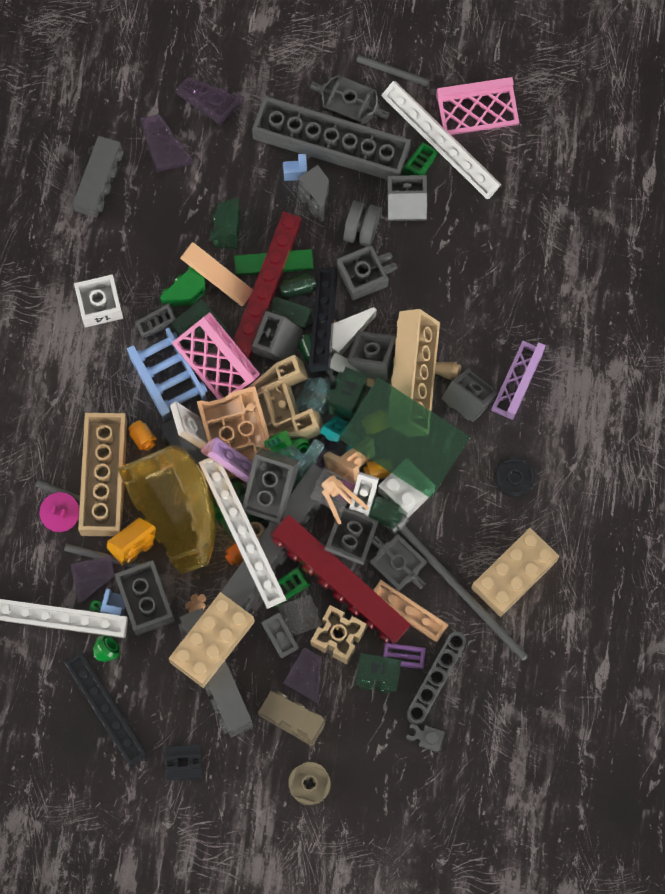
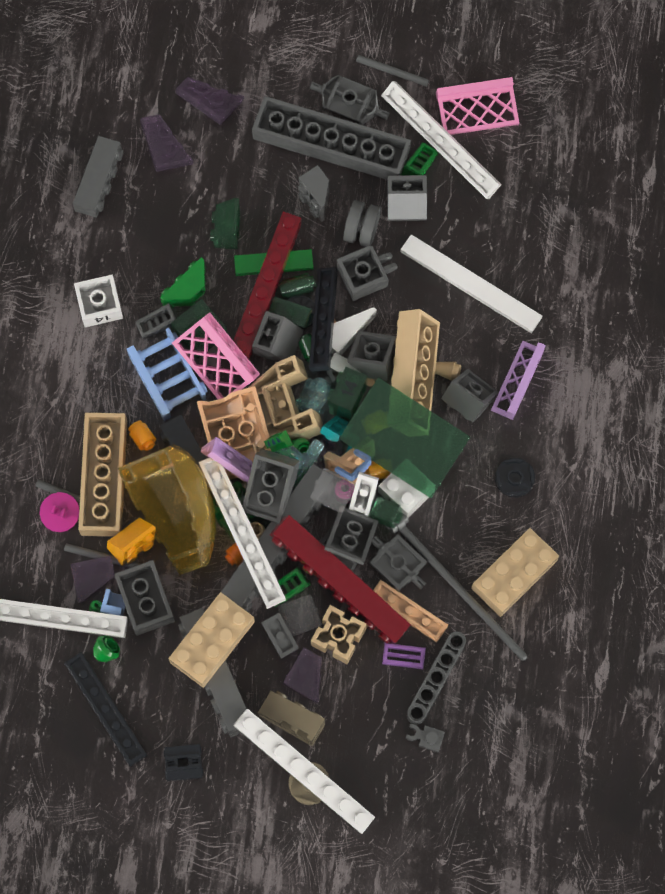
white tile [170,402,208,449] -> none
light nougat tile [181,242,253,306] -> none
light nougat plant [185,594,206,613] -> none
light blue panel [283,154,307,181] -> none
light nougat plant [321,475,369,524] -> none
clear green brick [356,653,402,694] -> none
none -> white plate [233,709,375,834]
none -> medium blue piece [334,449,372,481]
none -> white tile [400,235,542,334]

